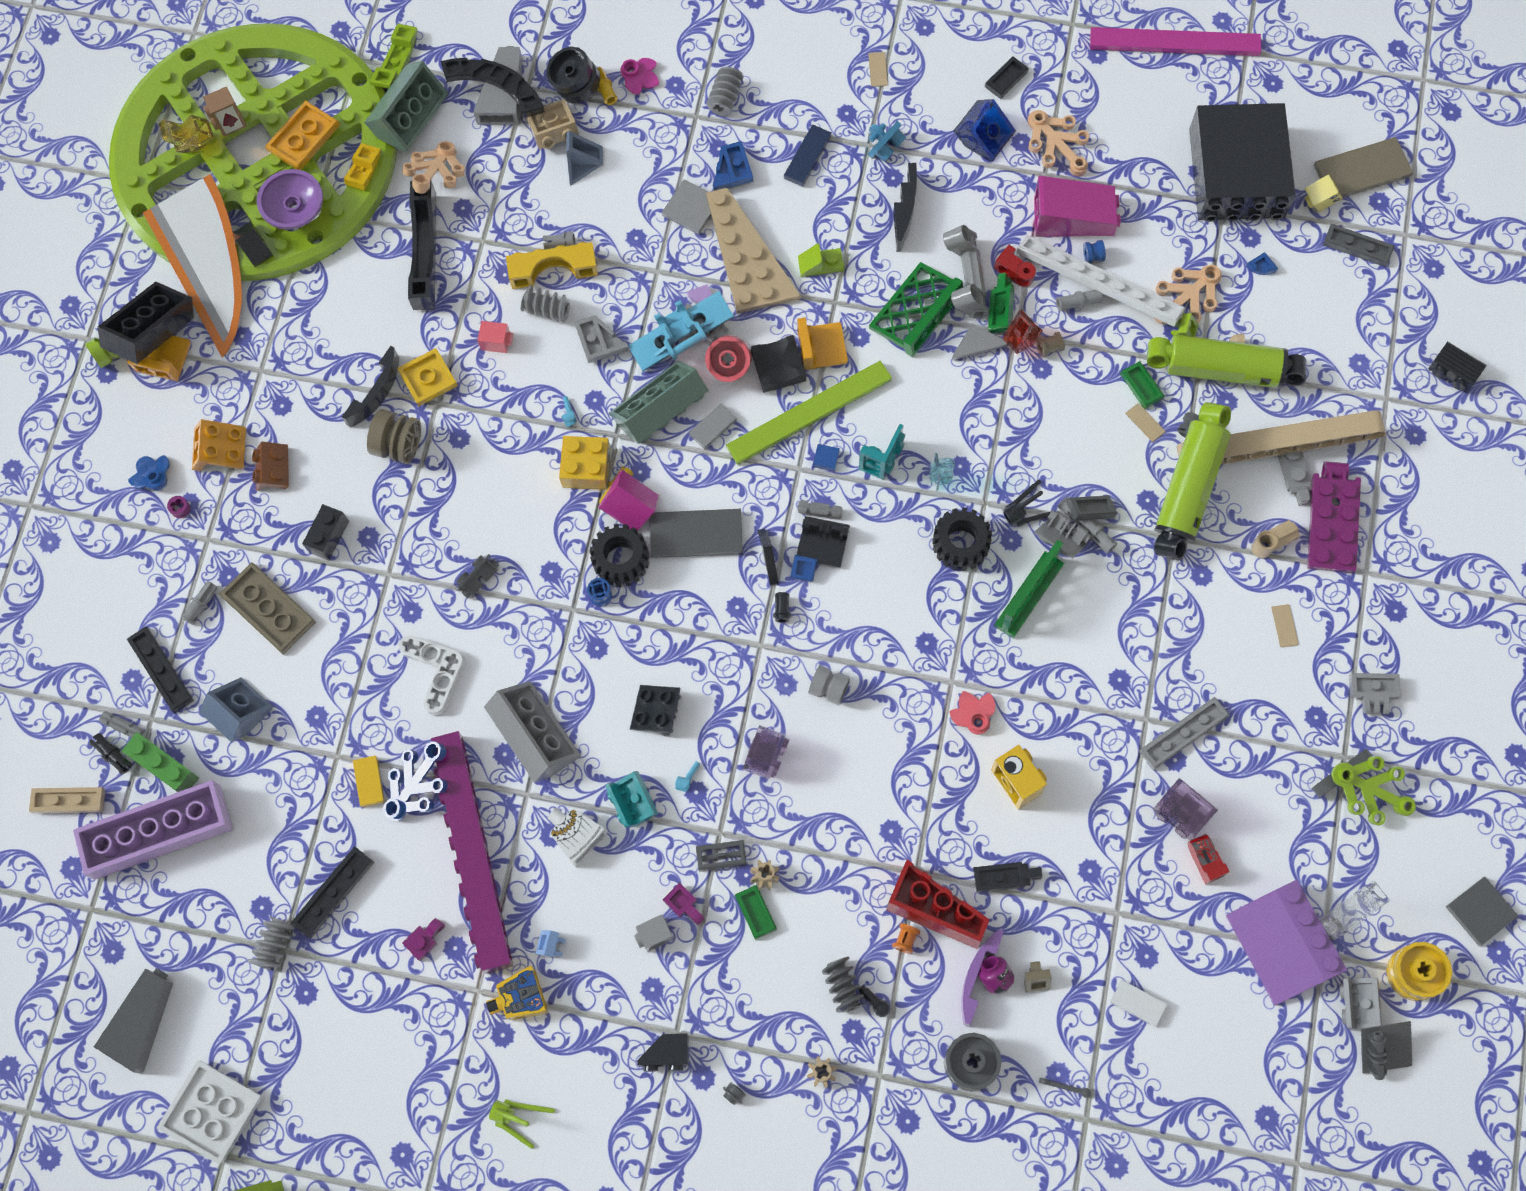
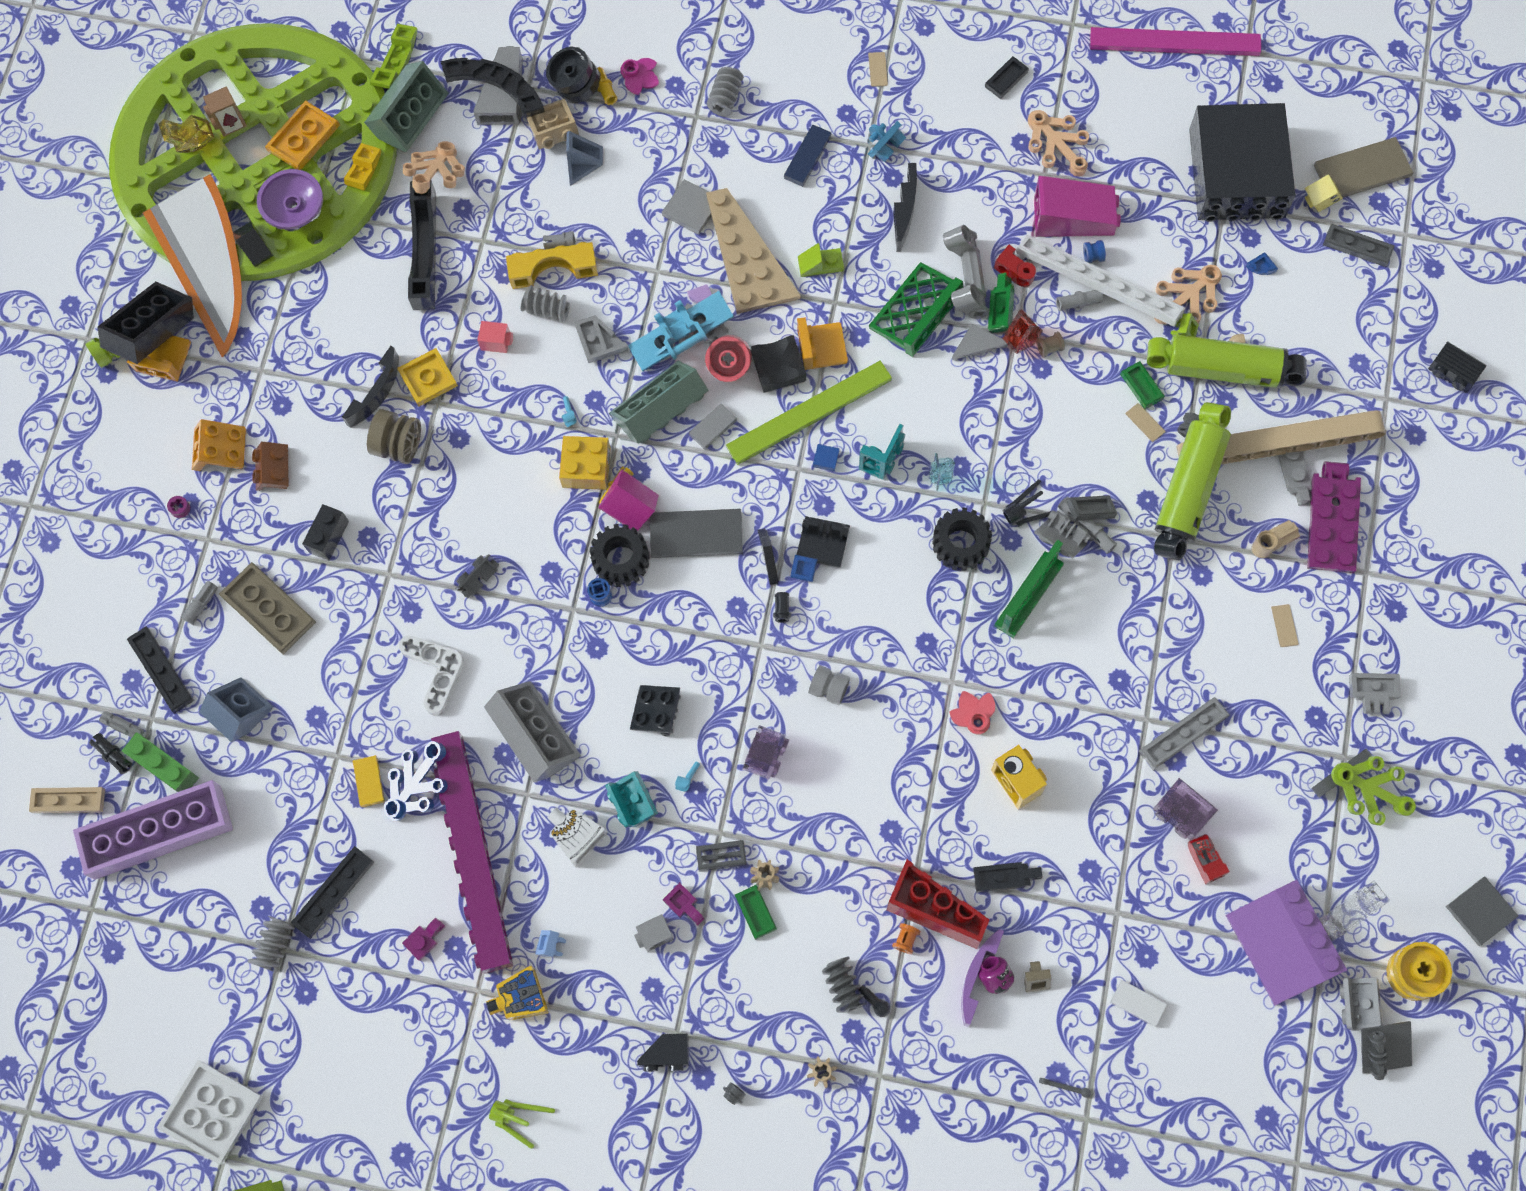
dark grey slope [93,968,173,1074] -> none
blue plate [128,455,170,491] -> none
blue wing [712,141,754,191] -> none
light grey axle [798,500,843,519] -> none
dark grey wheel [943,1032,1002,1092] -> none
clear blue slope [953,99,1016,162] -> none

